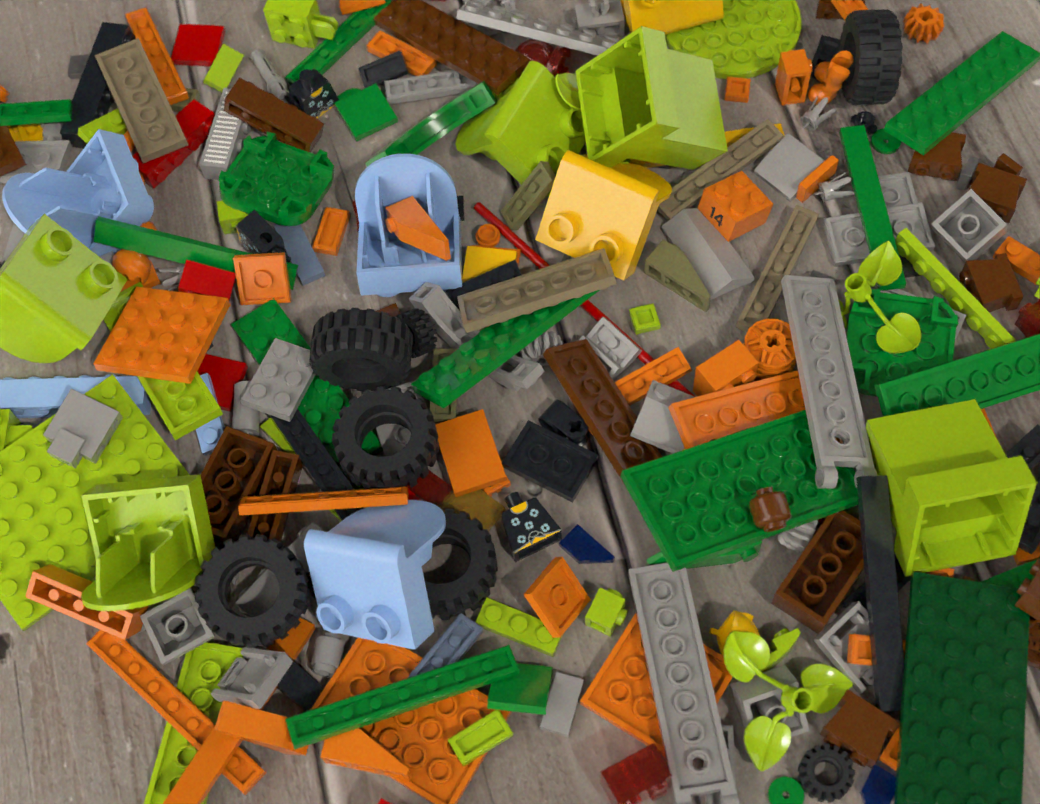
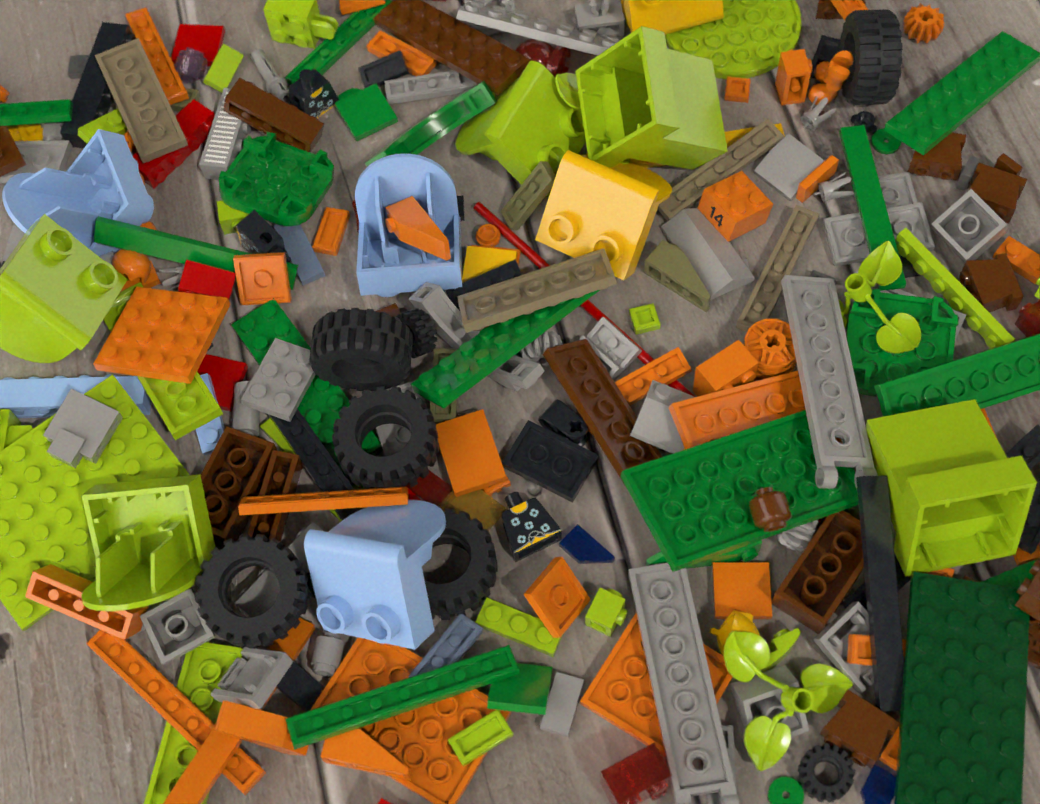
none -> head [174,47,208,84]
none -> orange tile [712,562,772,619]

